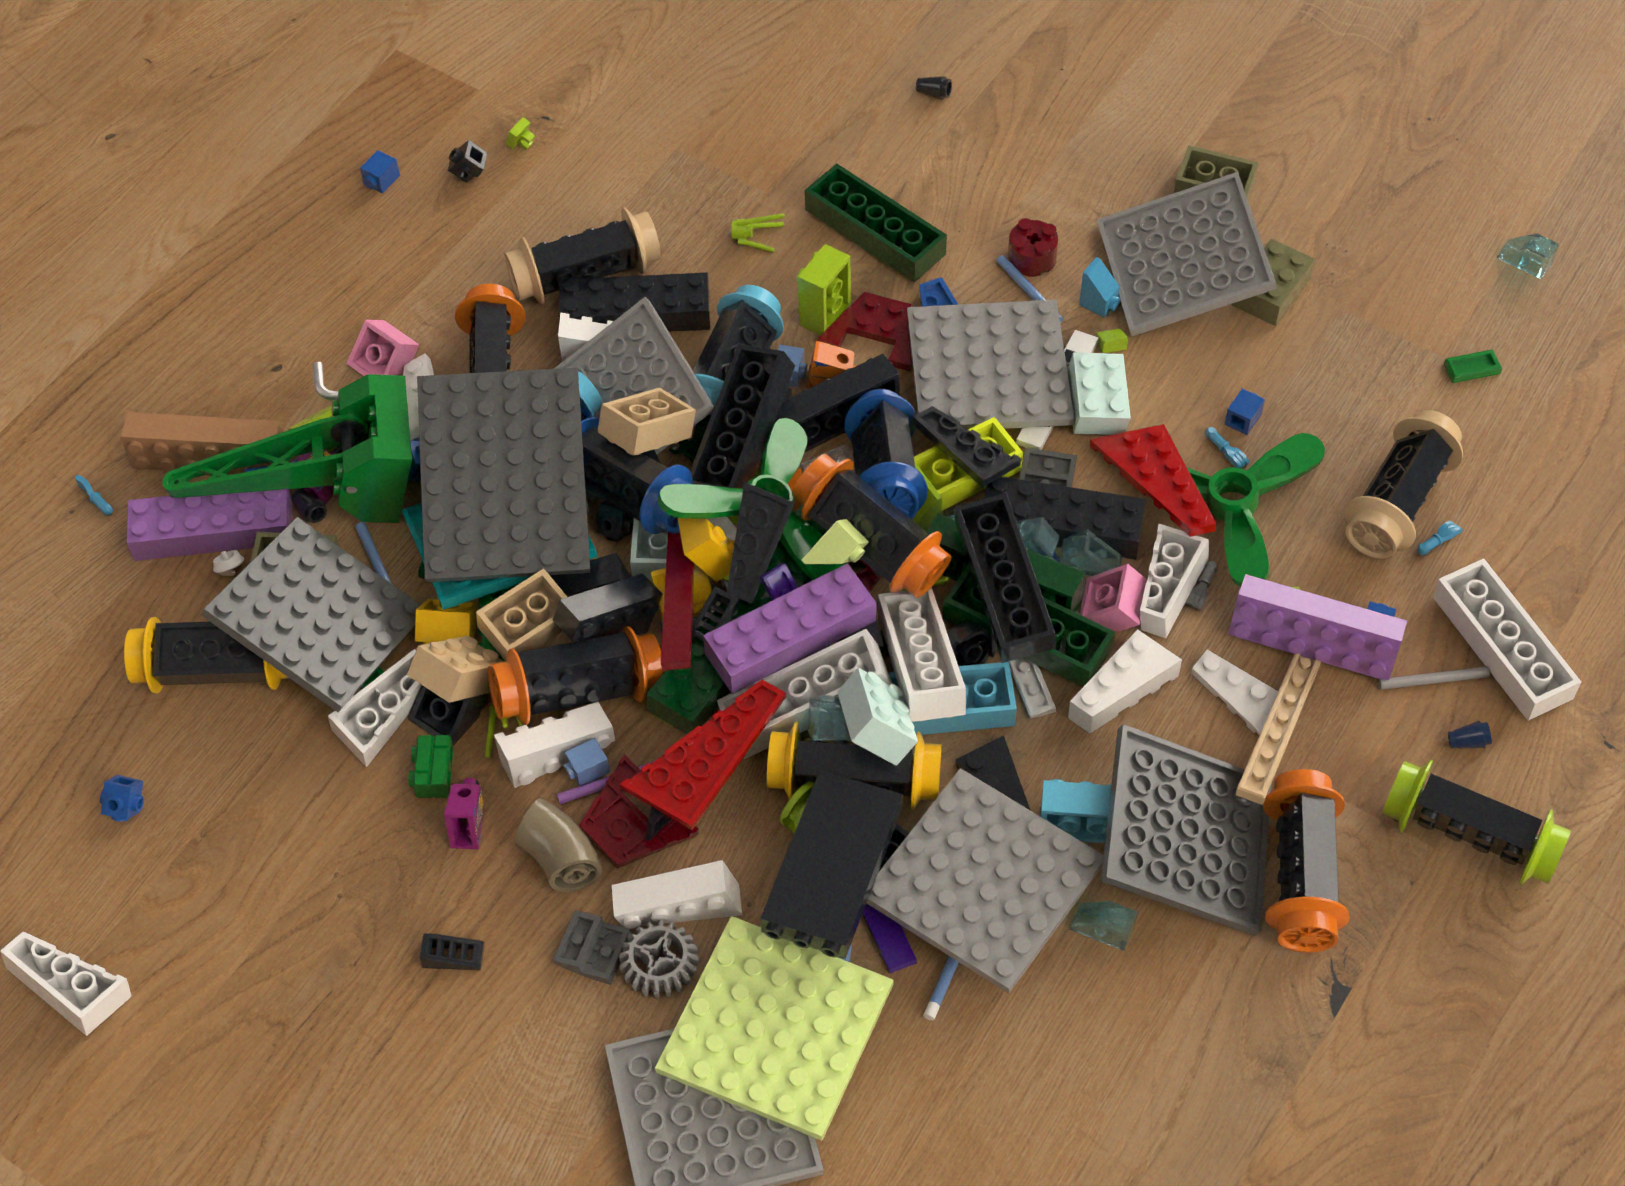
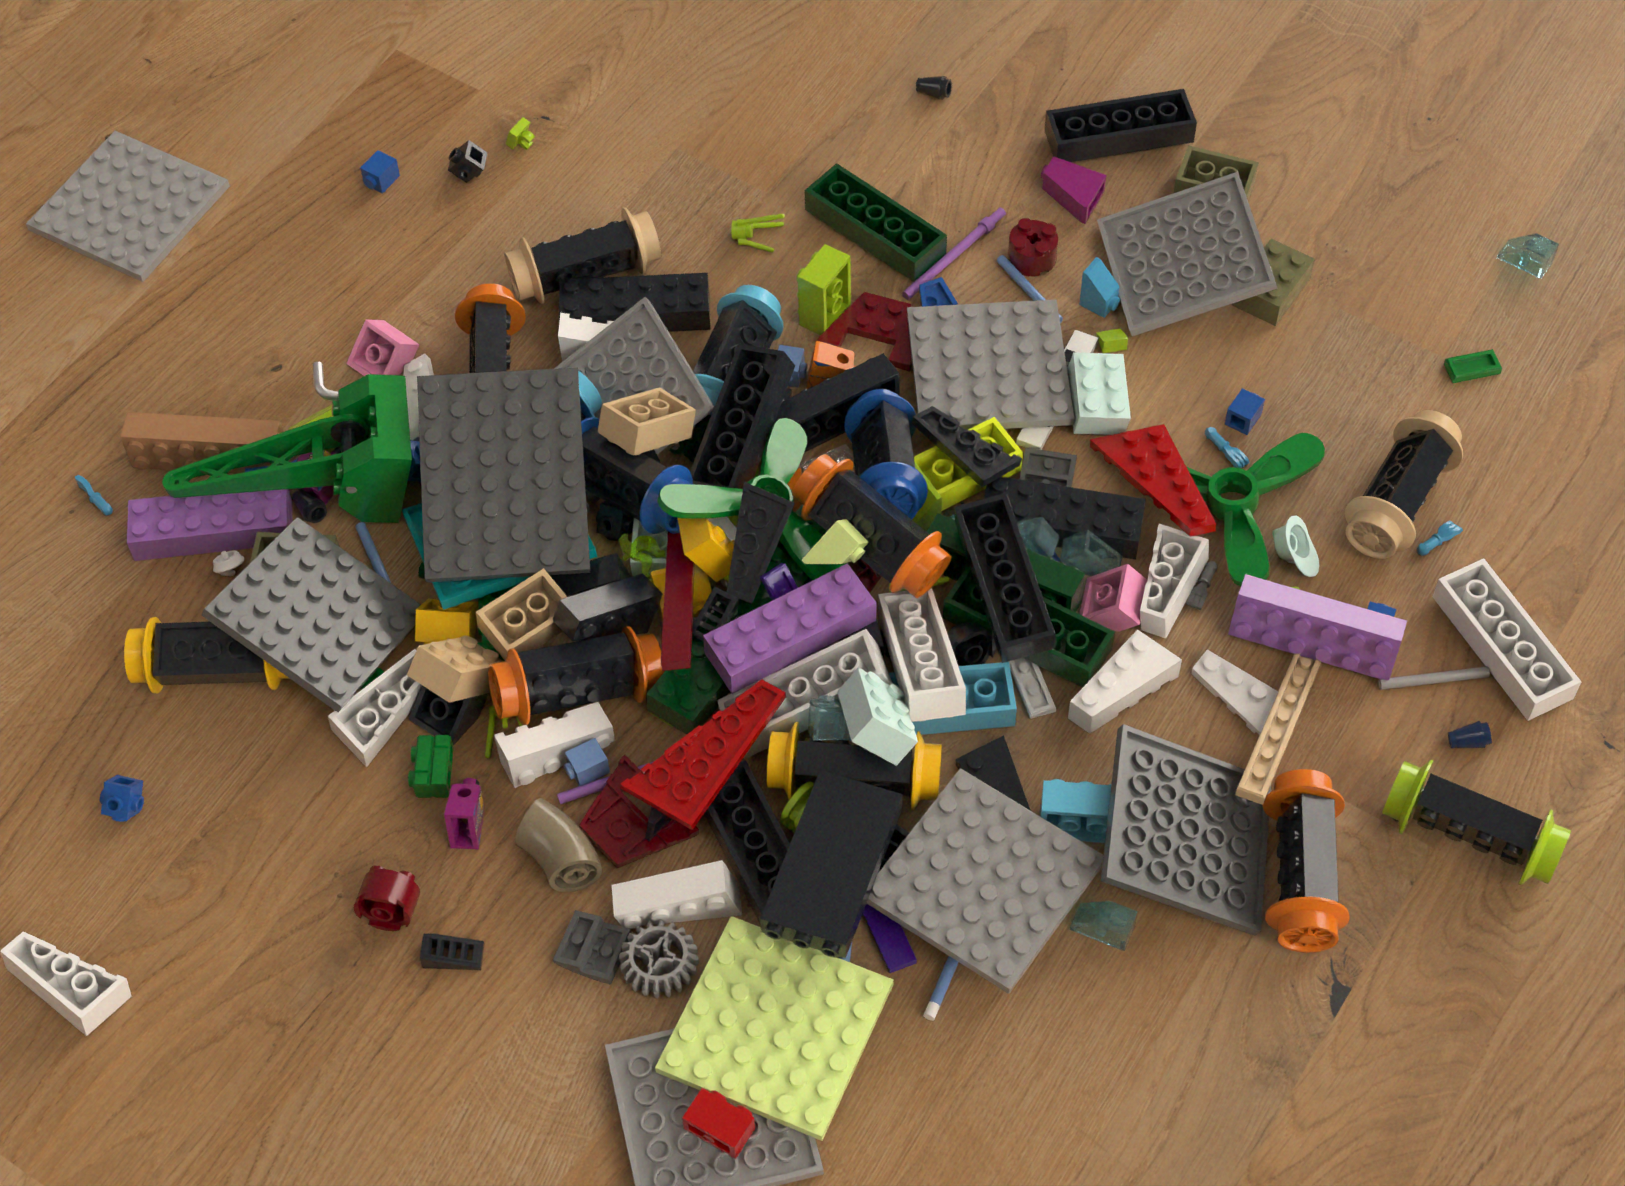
none -> light grey plate [26,131,230,282]
none -> dark red brick [353,865,420,931]
none -> clear neon green piece [619,534,666,579]
none -> red brick [682,1088,755,1159]
none -> black brick [704,760,790,923]
none -> medium lavender bar [902,207,1006,300]
none -> magenta slope [1041,156,1107,224]
none -> black brick [1044,89,1197,162]
none -> light aqua piece [1272,515,1319,577]

